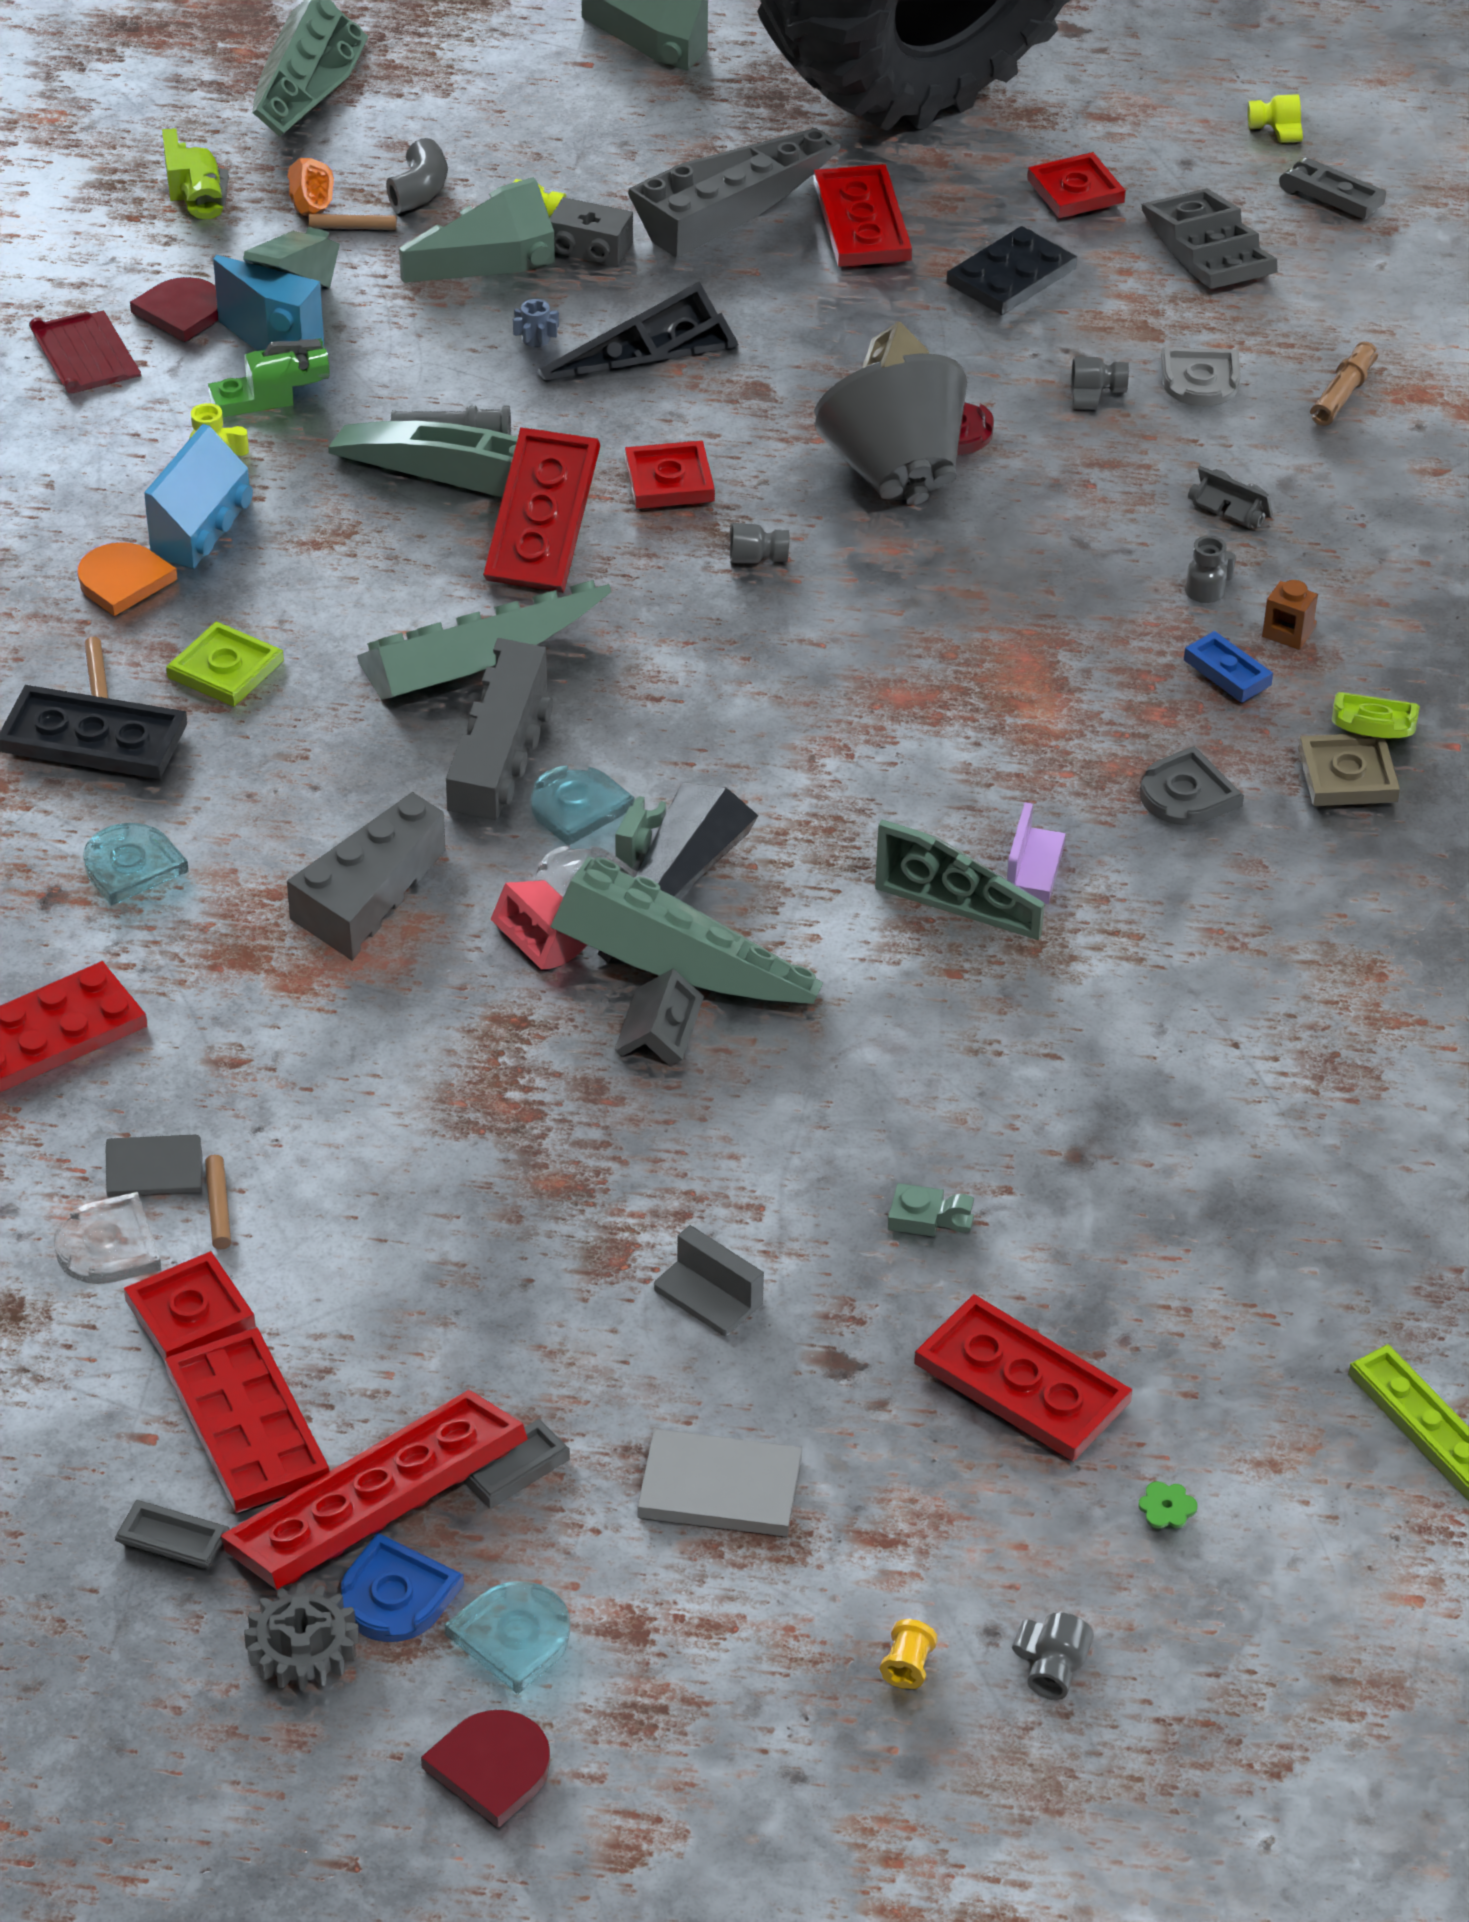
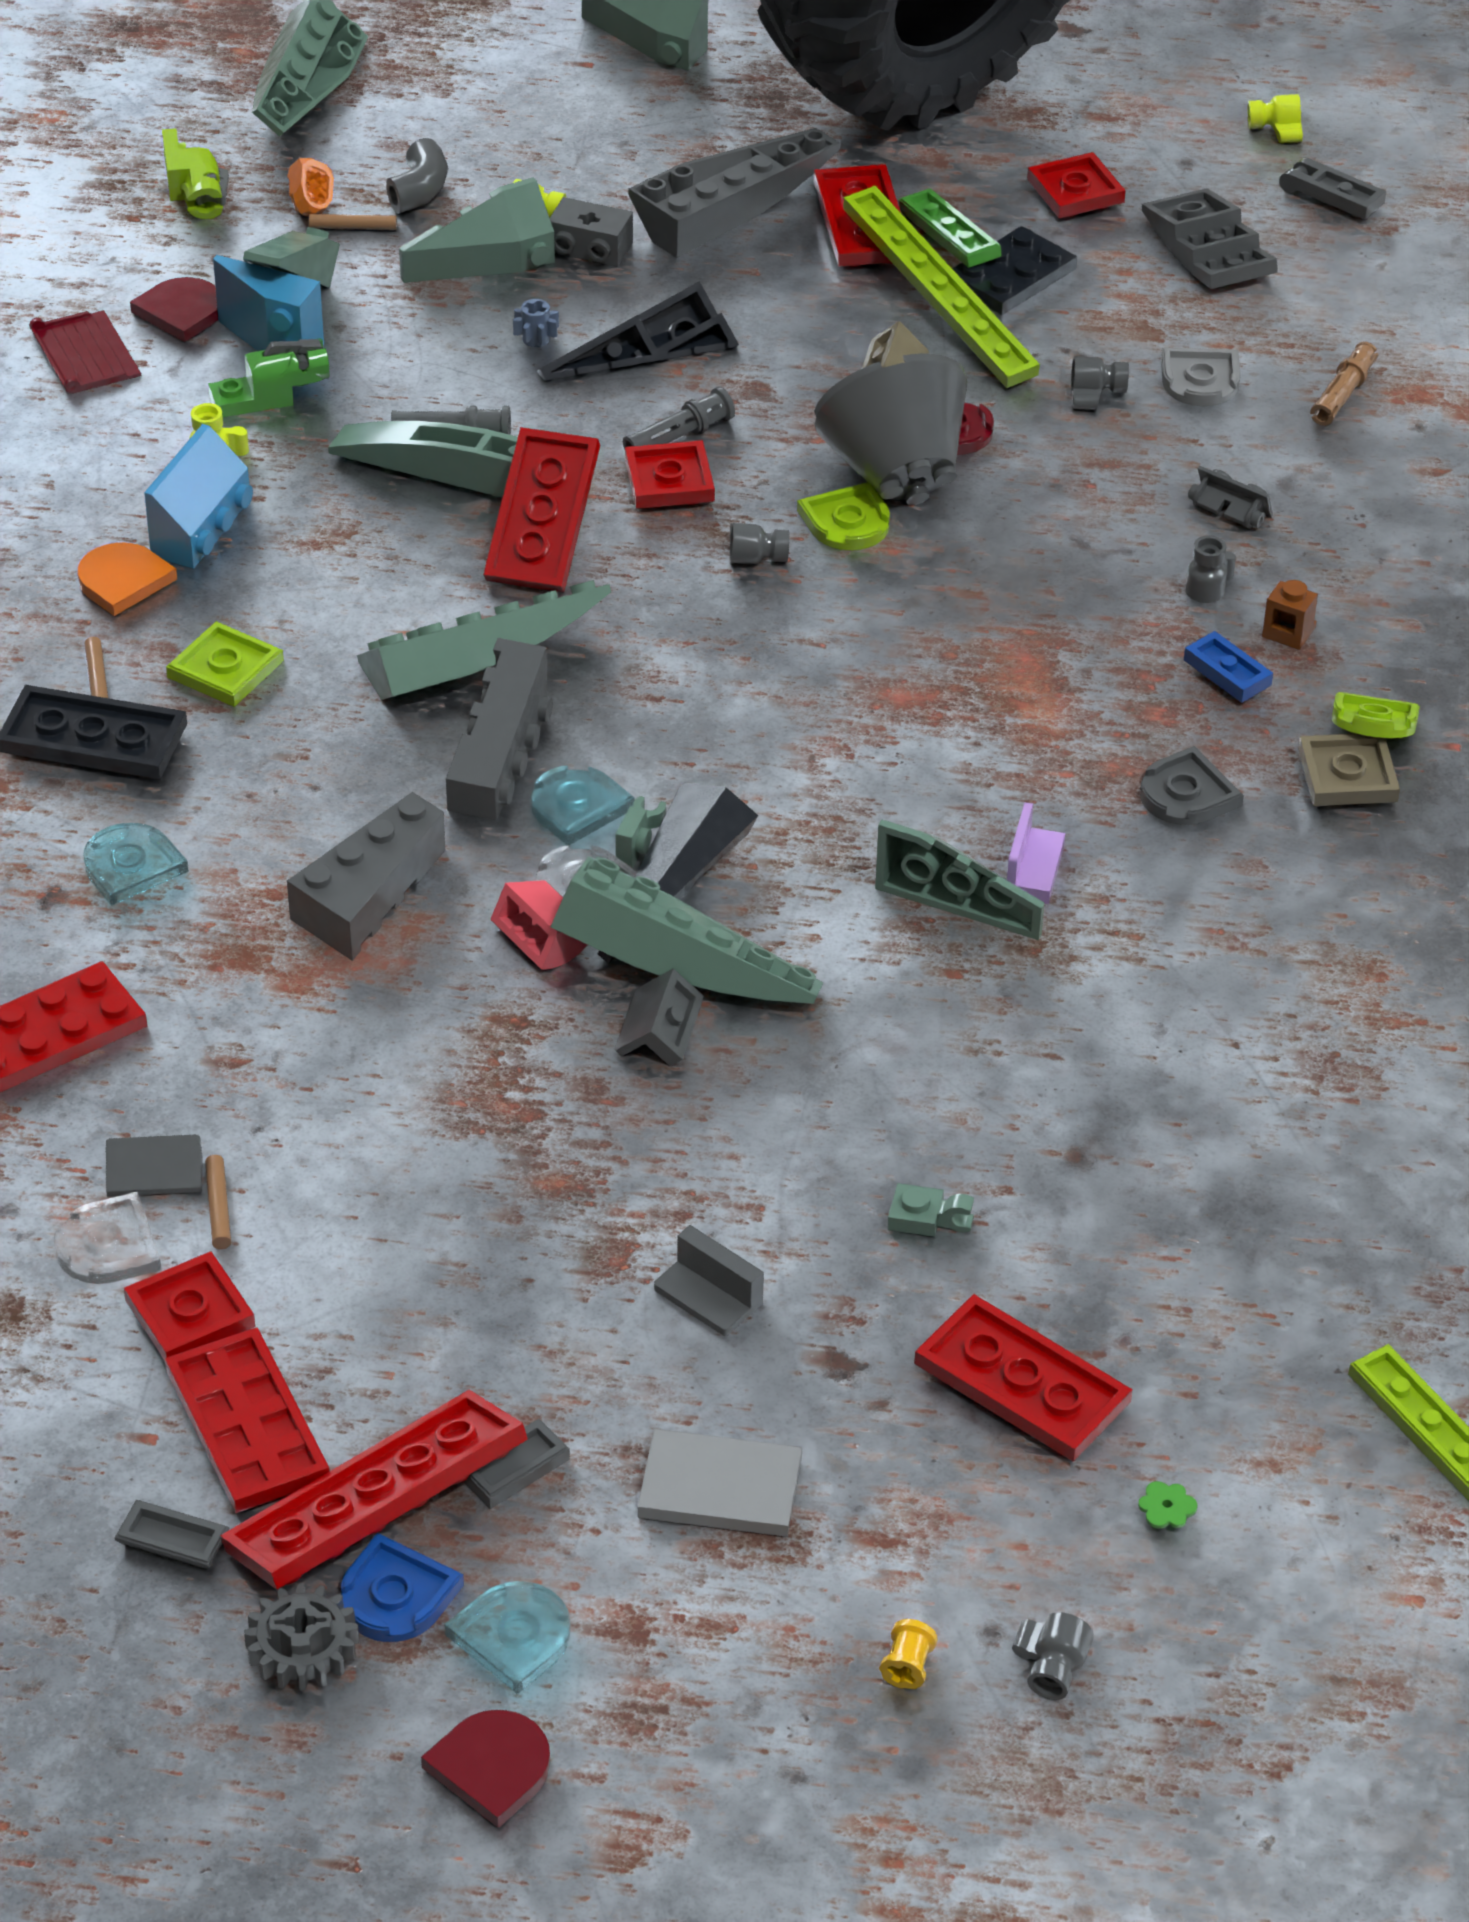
none -> dark grey pin [622,387,735,450]
none -> lime tile [797,482,890,550]
none -> lime plate [843,186,1040,388]
none -> bright green tile [899,188,1001,268]

